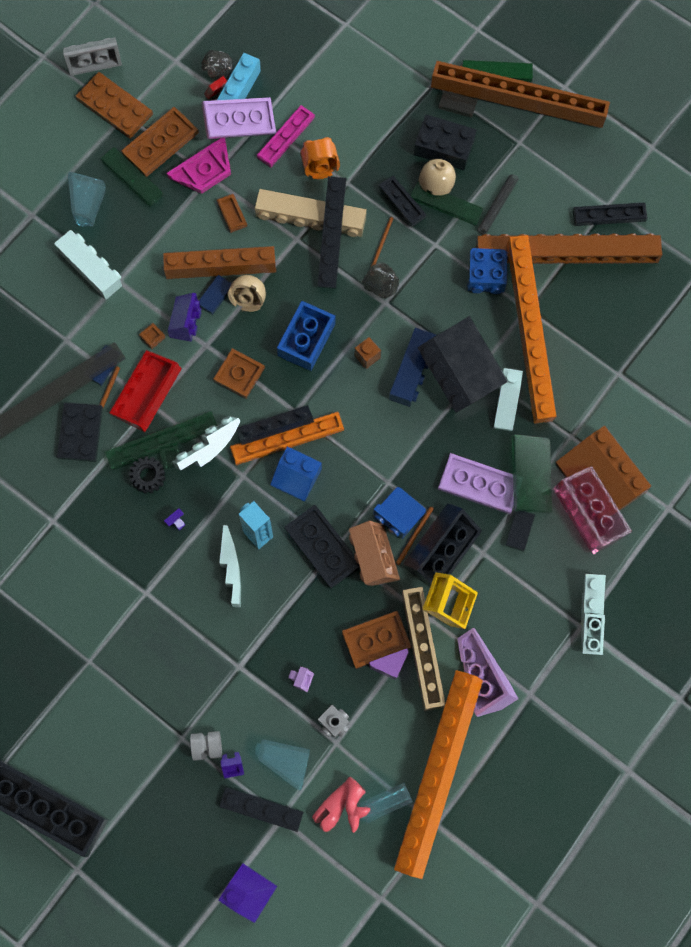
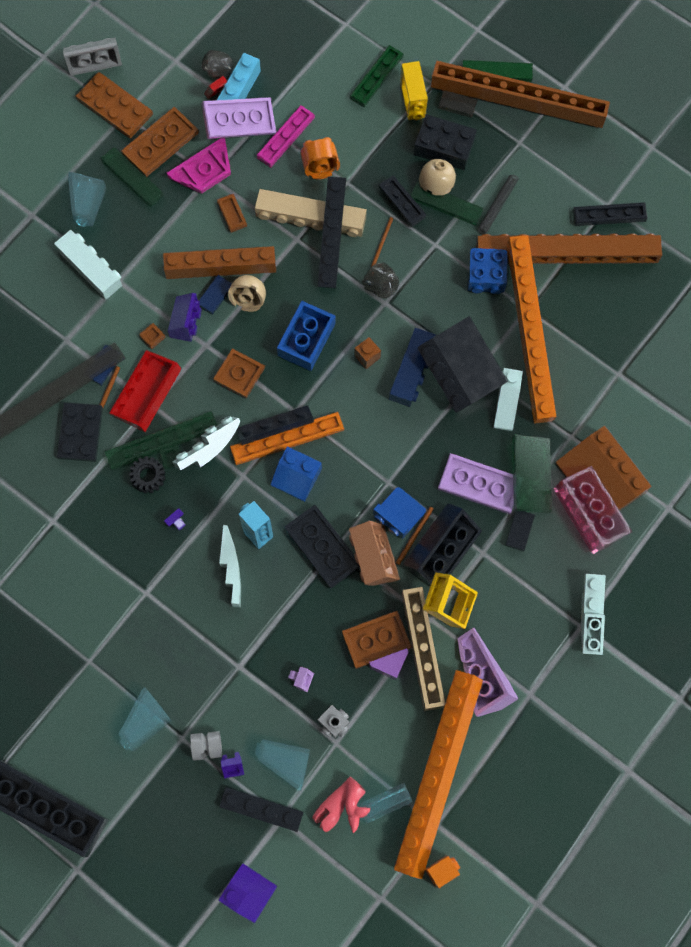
none -> clear light blue slope [119,688,172,752]
none -> dark green tile [350,45,404,108]
none -> yellow window [400,61,428,120]
none -> orange brick [425,856,460,888]

